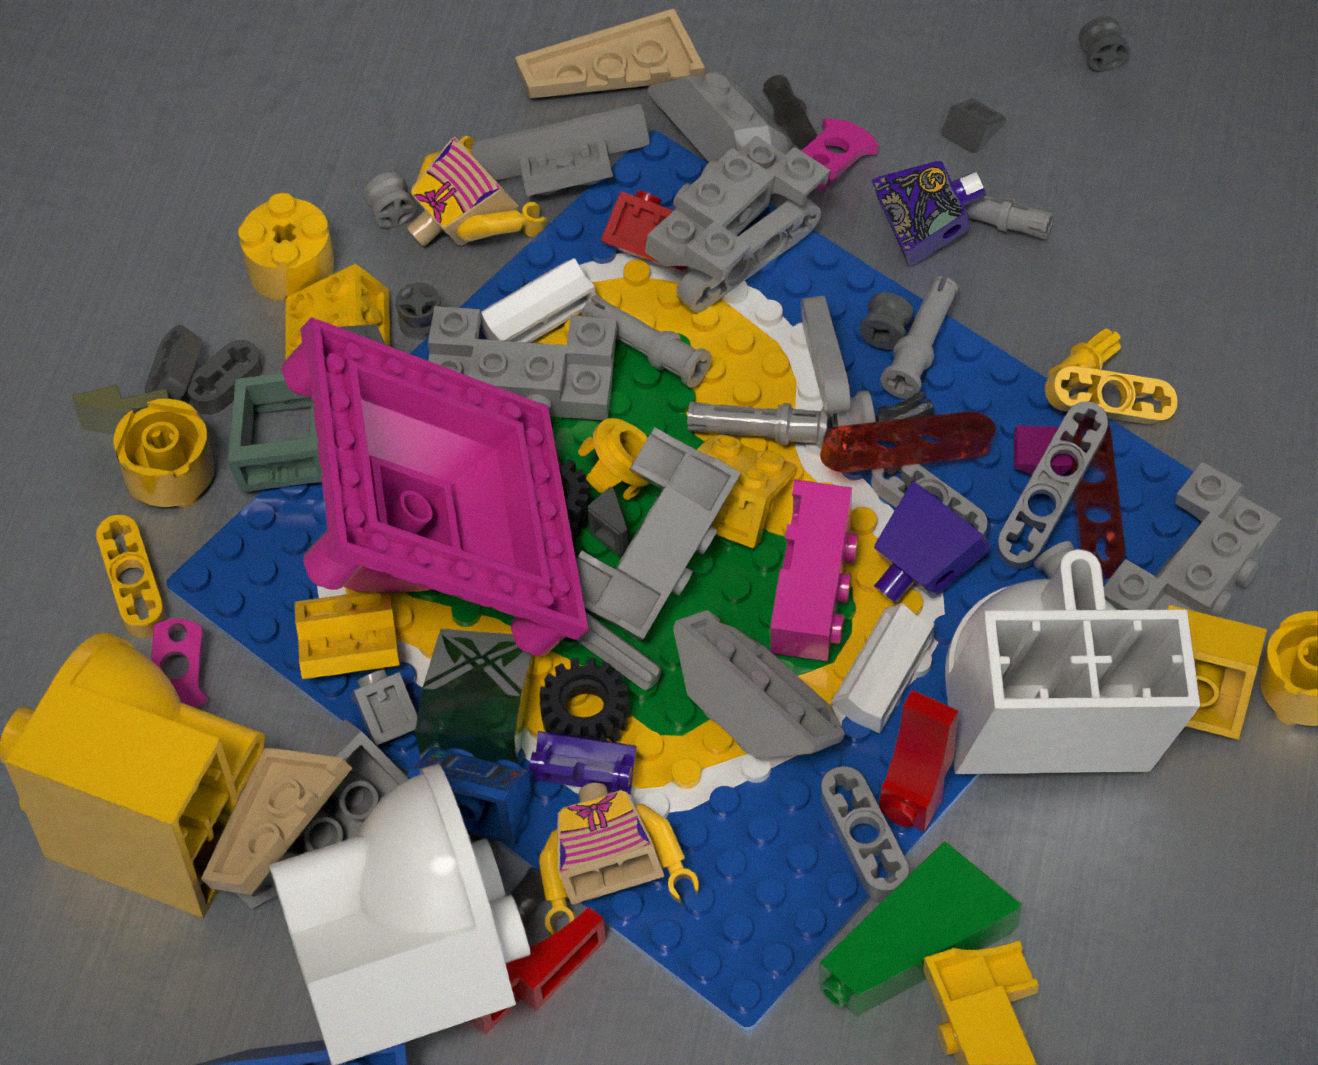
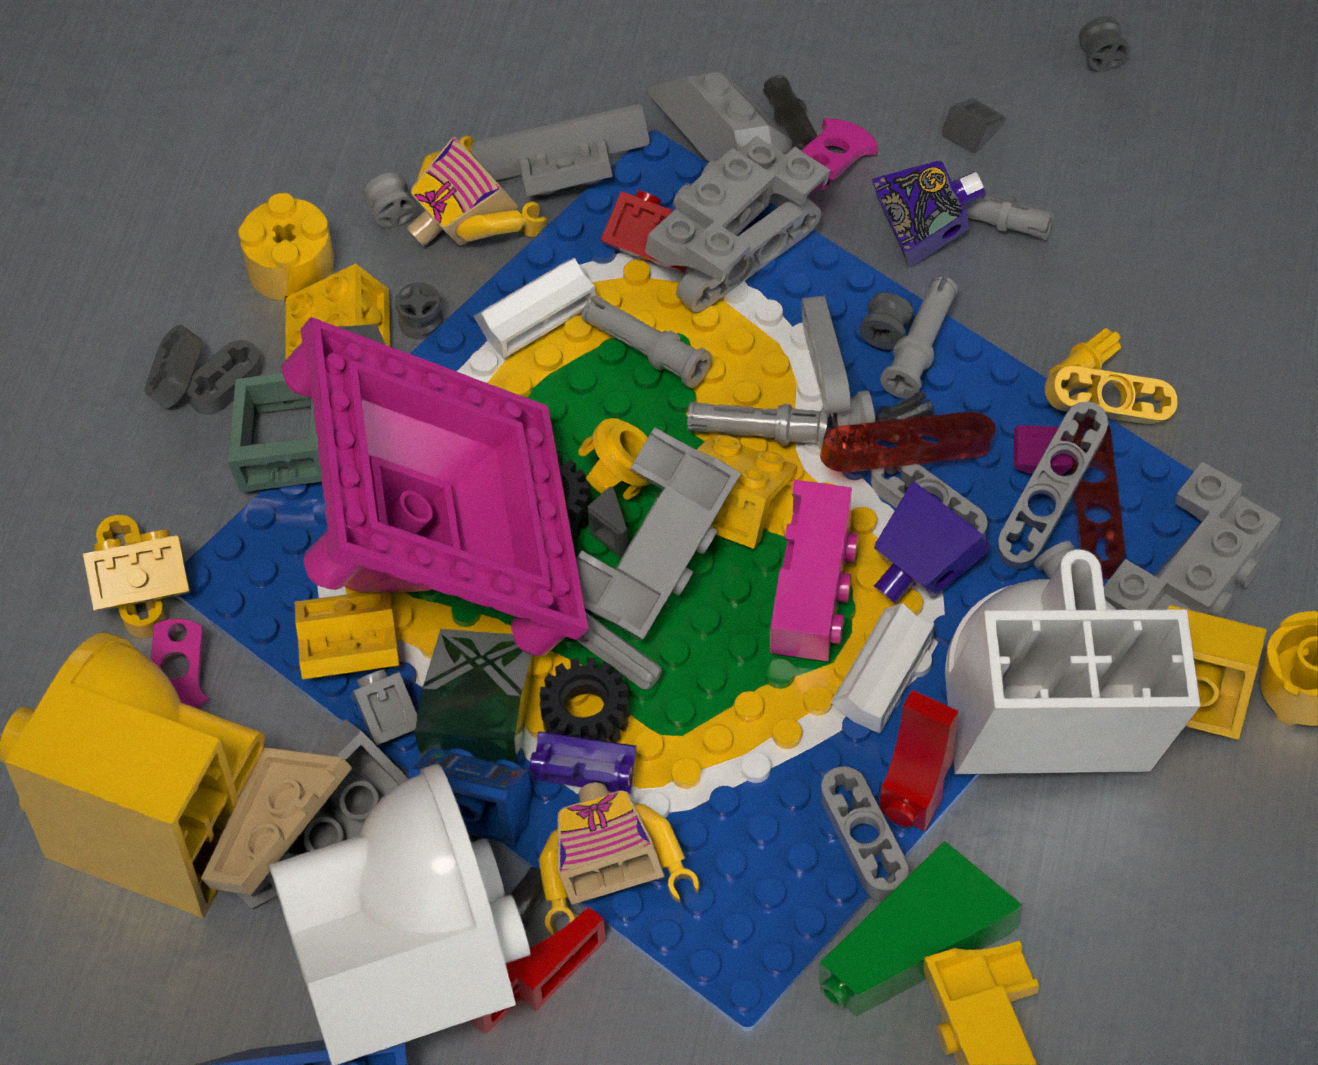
olive slope [72,385,169,434] -> none
yellow brick [113,399,215,508] -> none
light grey bracket [428,306,617,420] -> none
tan wing [515,8,705,99] -> none
light grey wedge [673,610,845,759] -> none
none -> yellow bracket [83,530,190,612]

